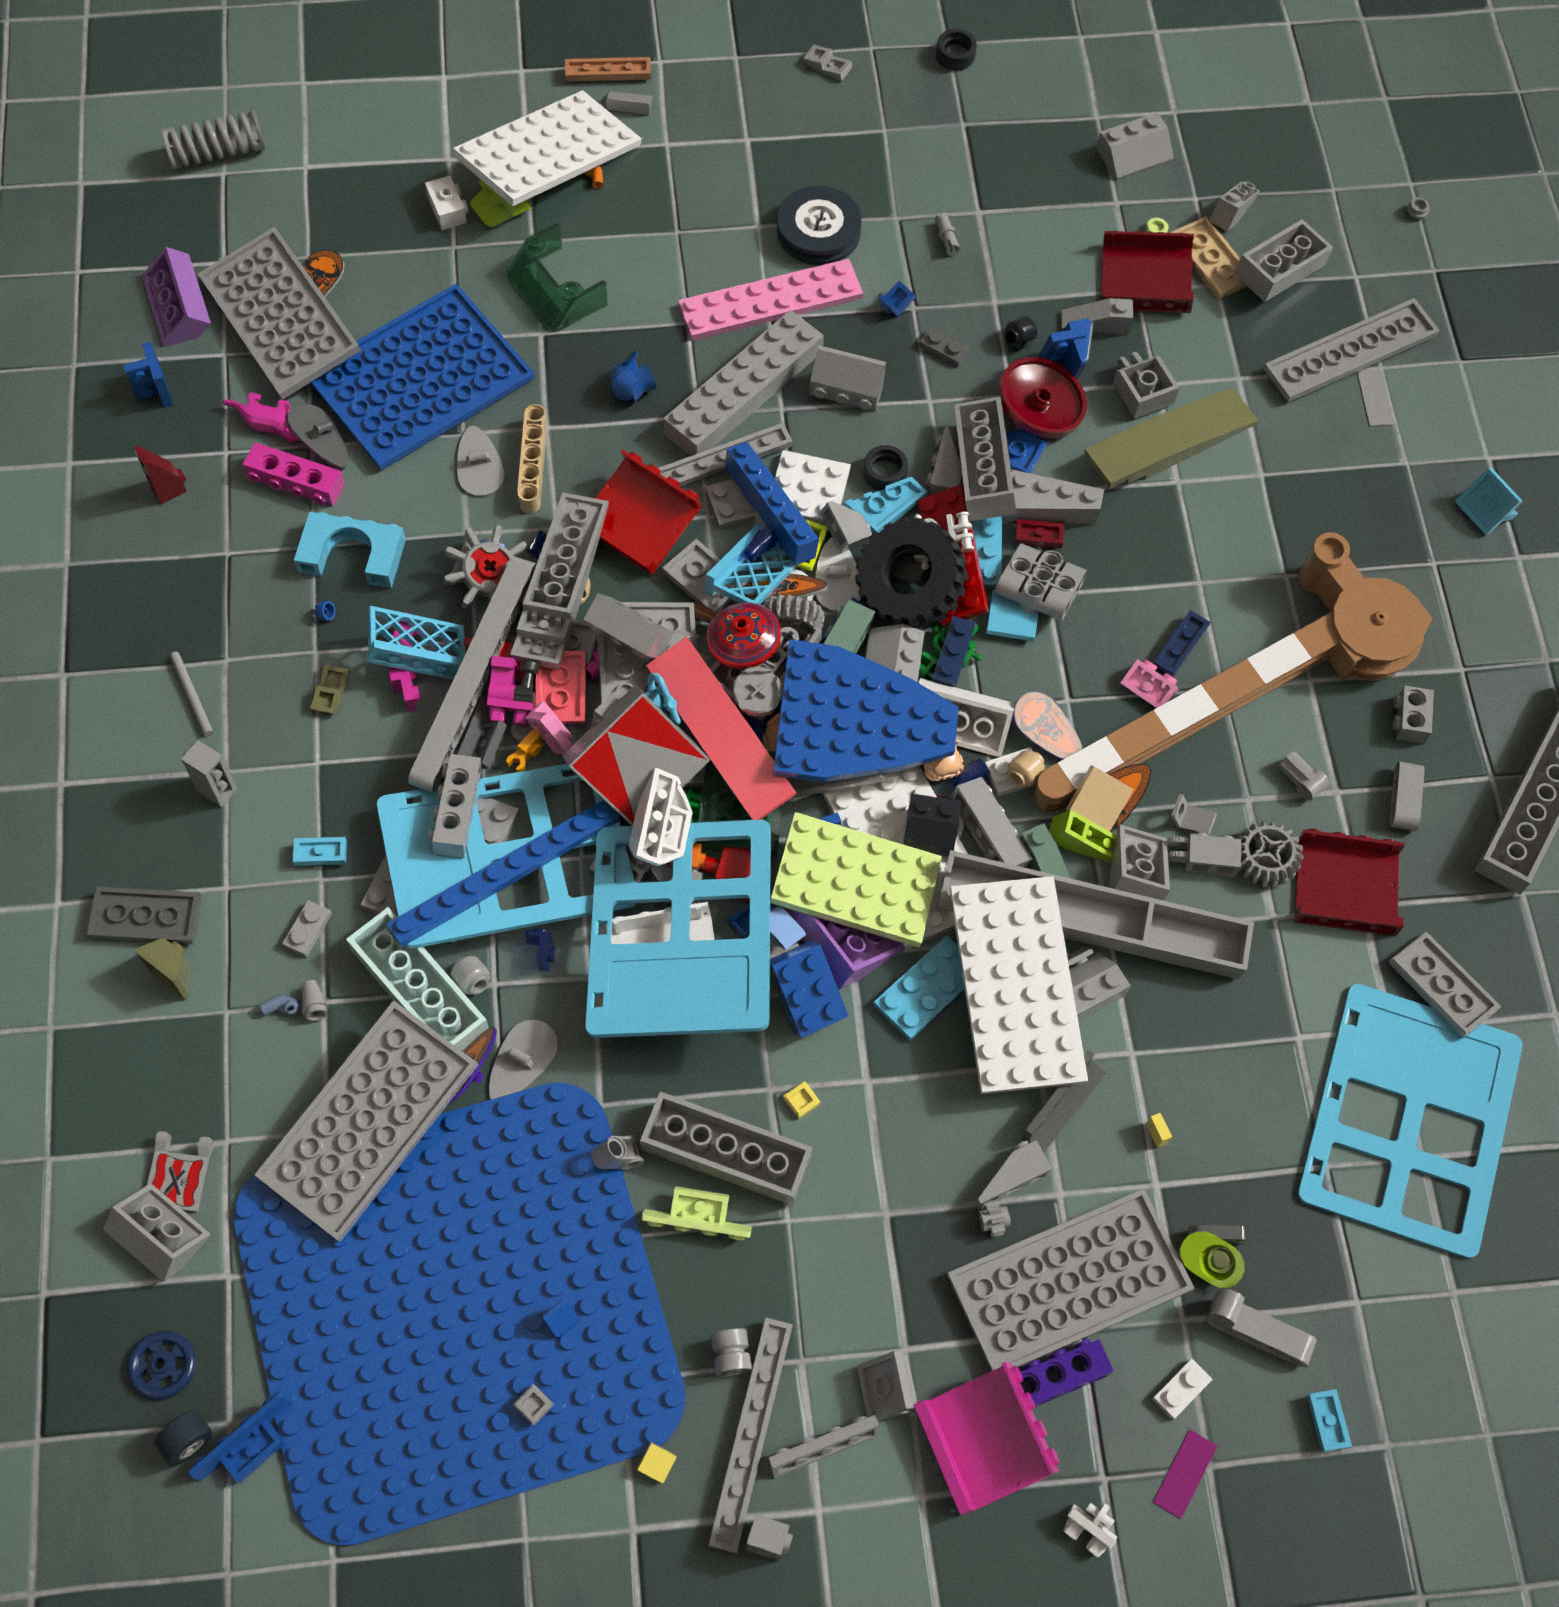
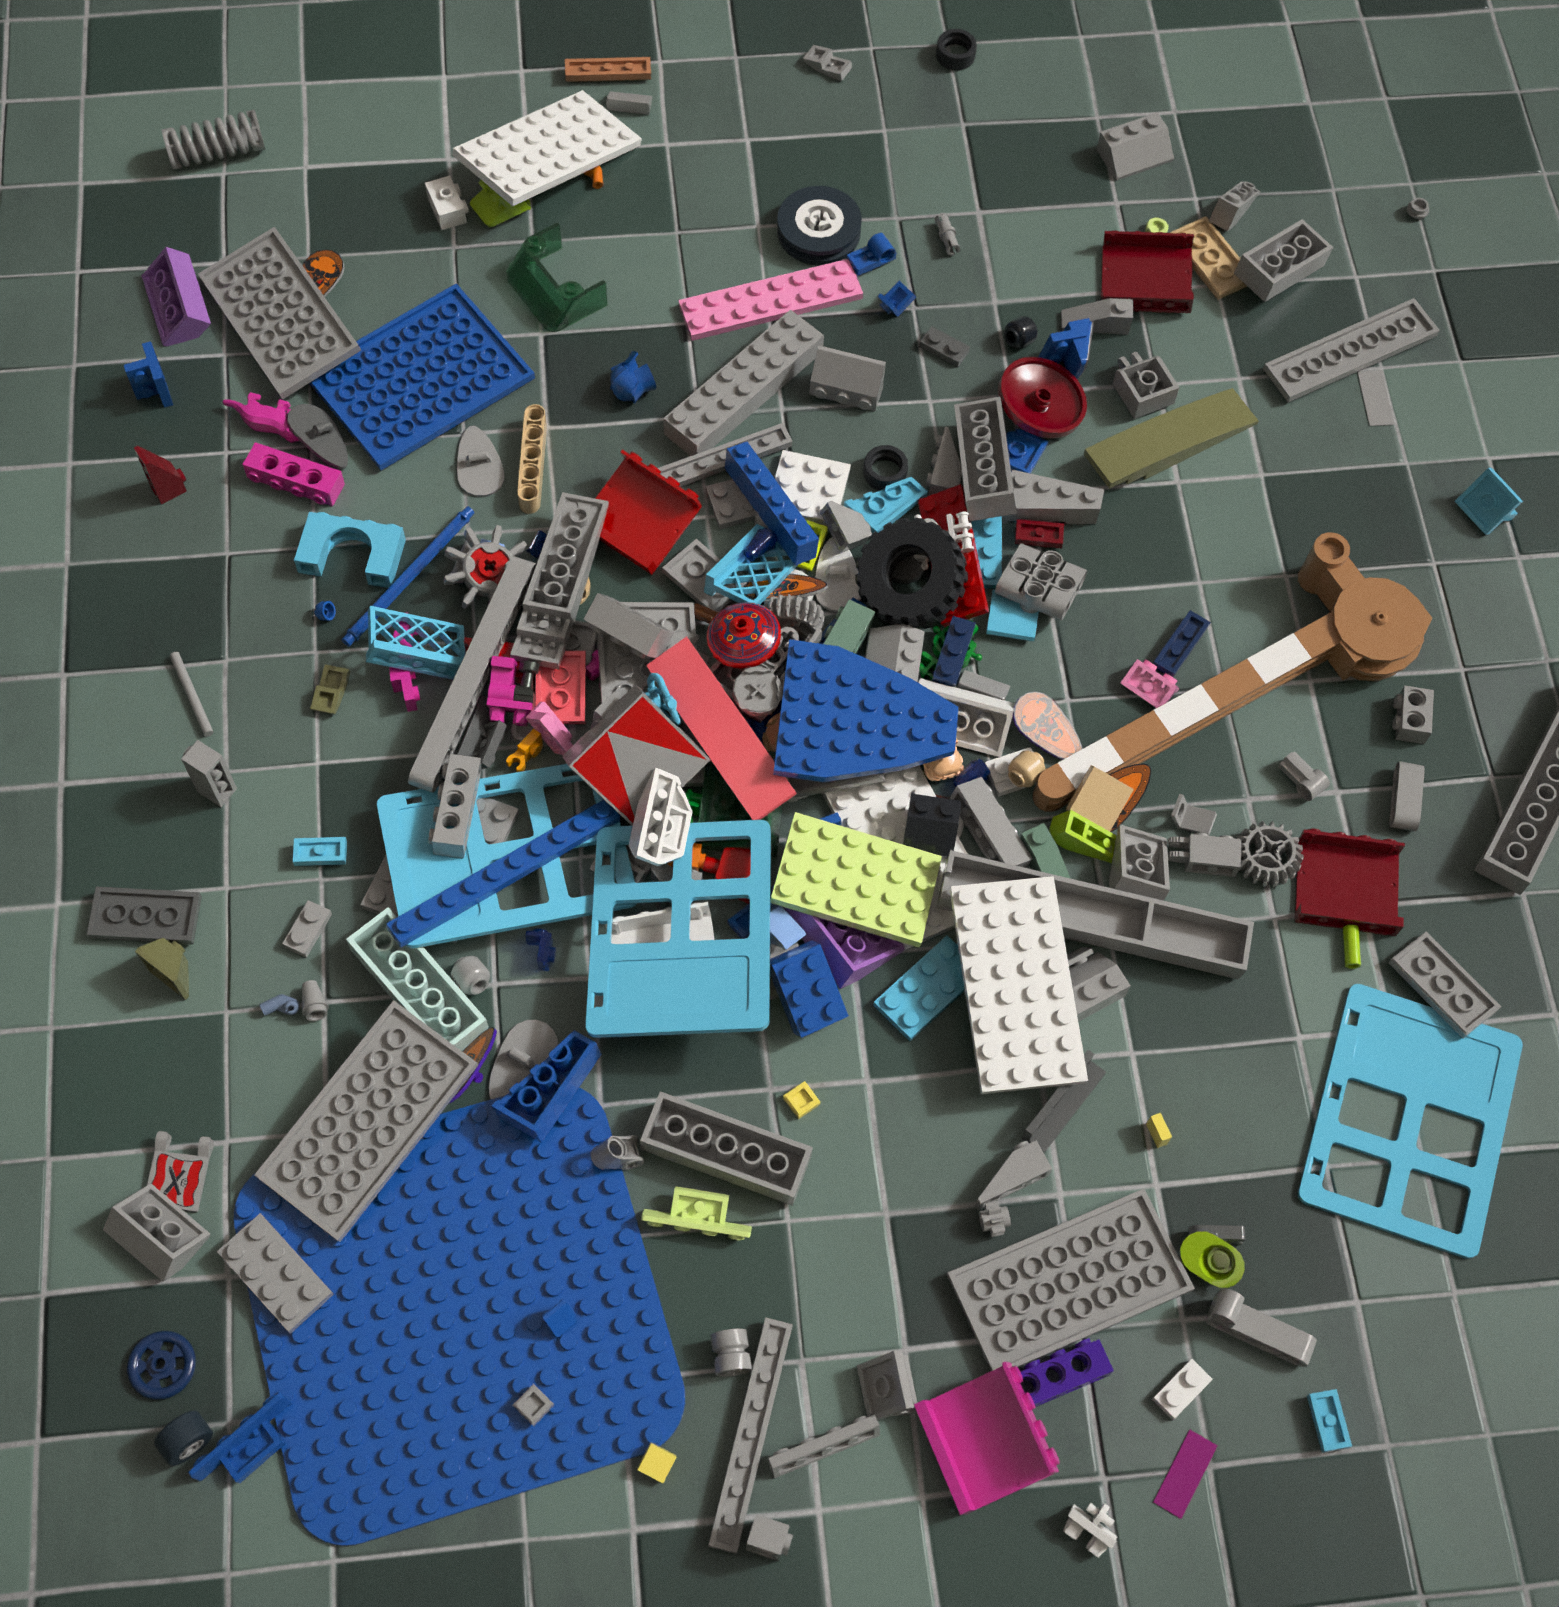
none -> light grey plate [217,1213,334,1334]
none -> blue piece [341,506,474,647]
none -> blue wedge [491,1030,602,1143]
none -> blue plate [847,233,897,276]
none -> light grey slope [957,670,1011,700]
none -> lime hinge [1343,925,1361,969]

